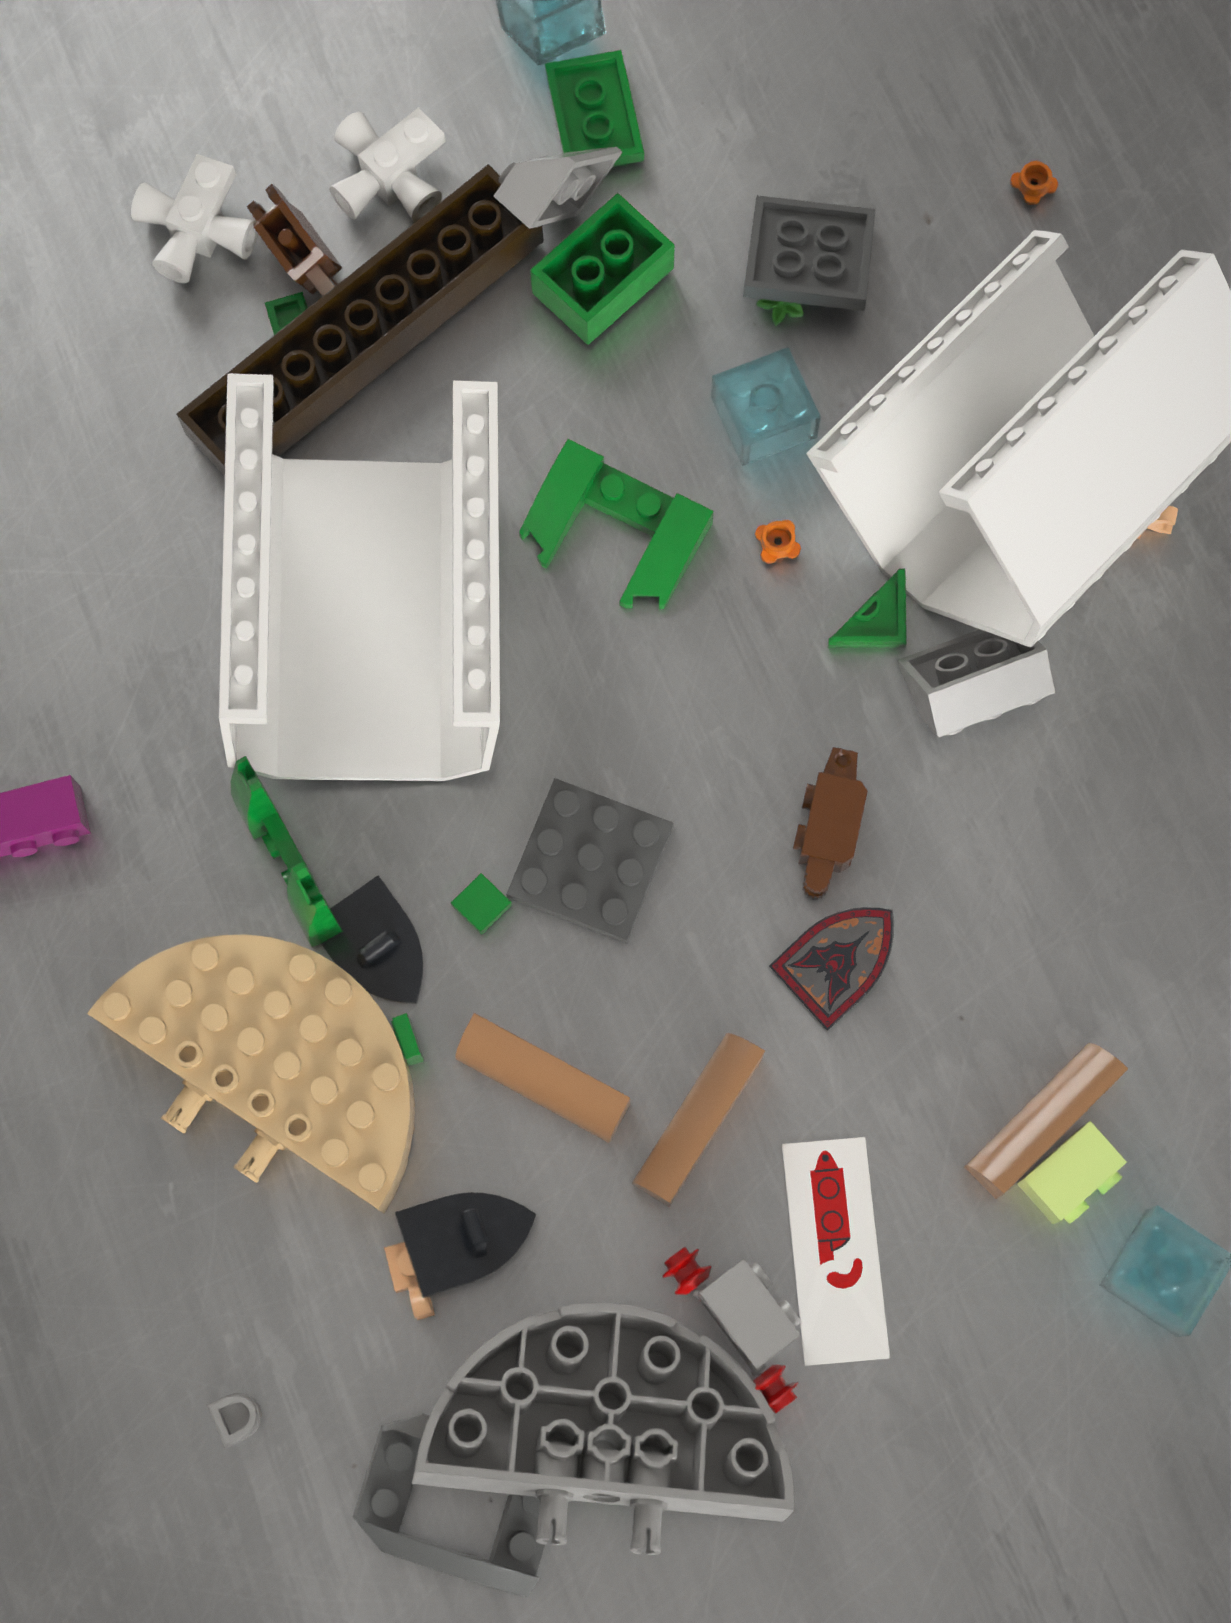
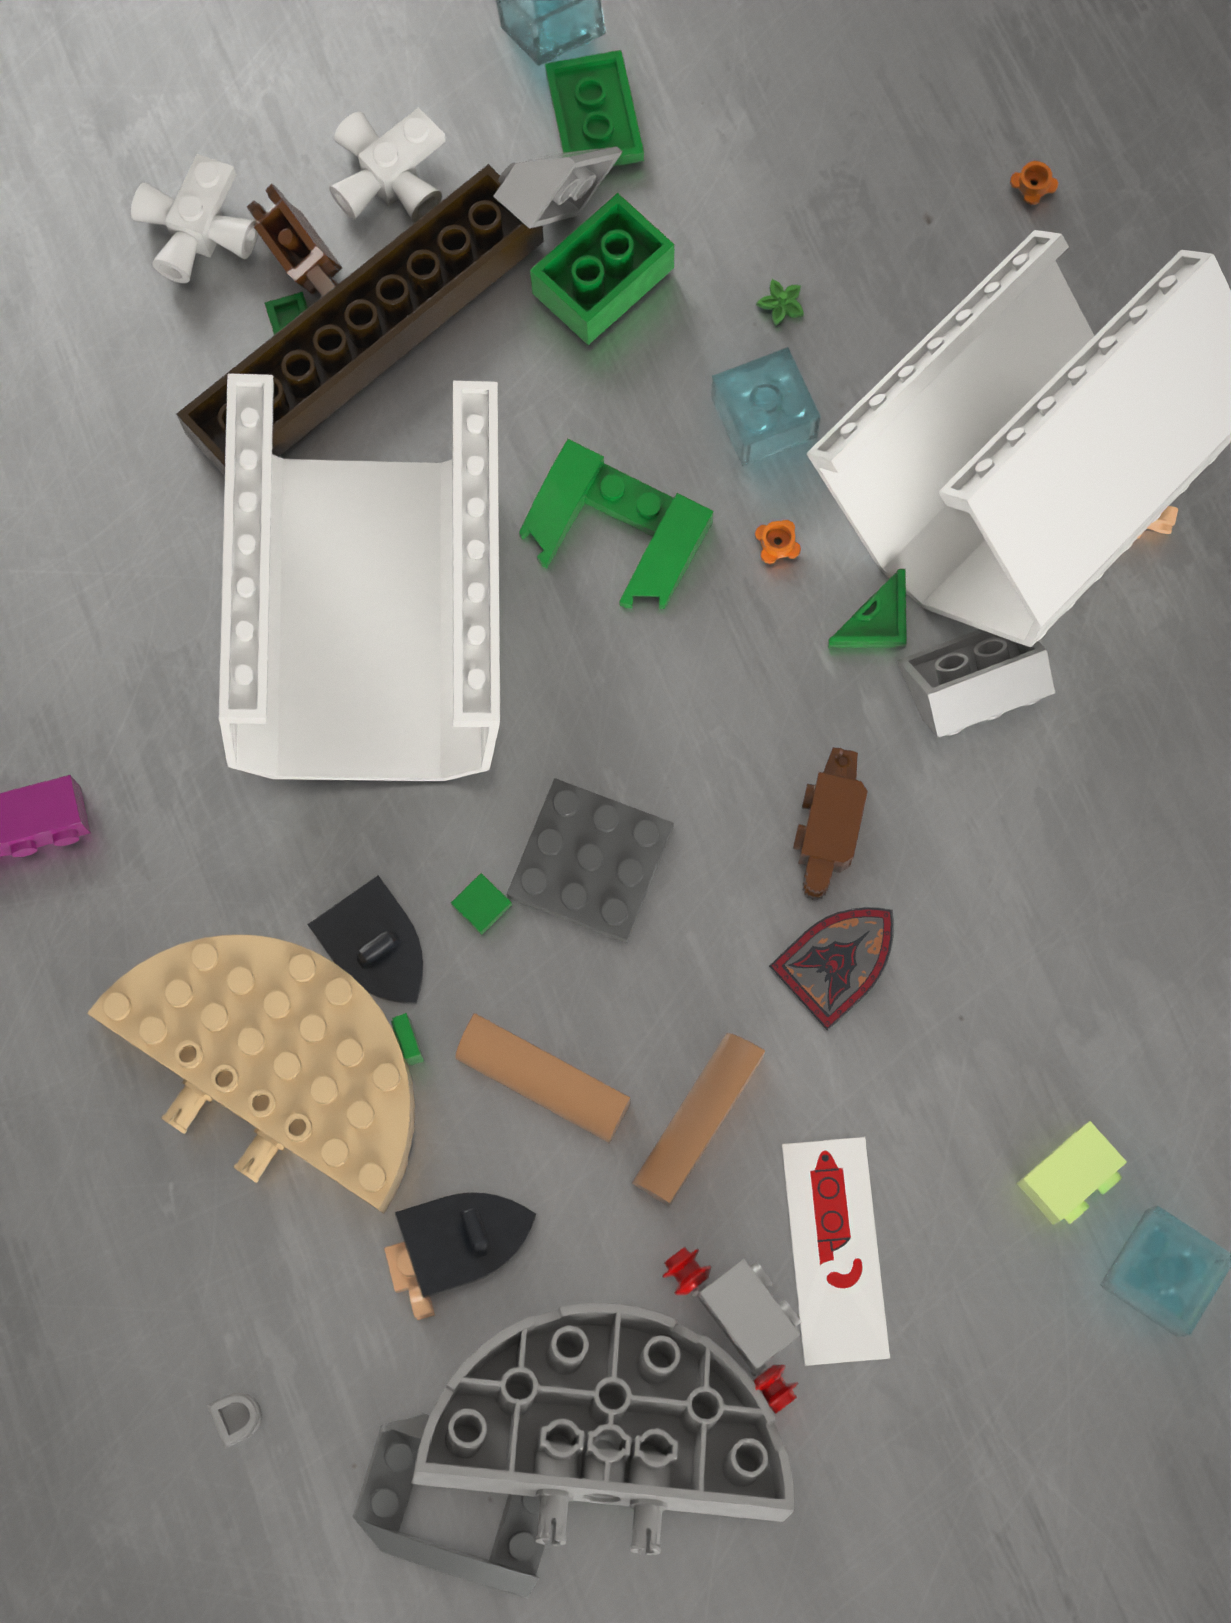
green wedge [230,756,343,948] -> none
dark grey plate [743,195,876,311] -> none
medium nougat brick [964,1043,1128,1199] -> none

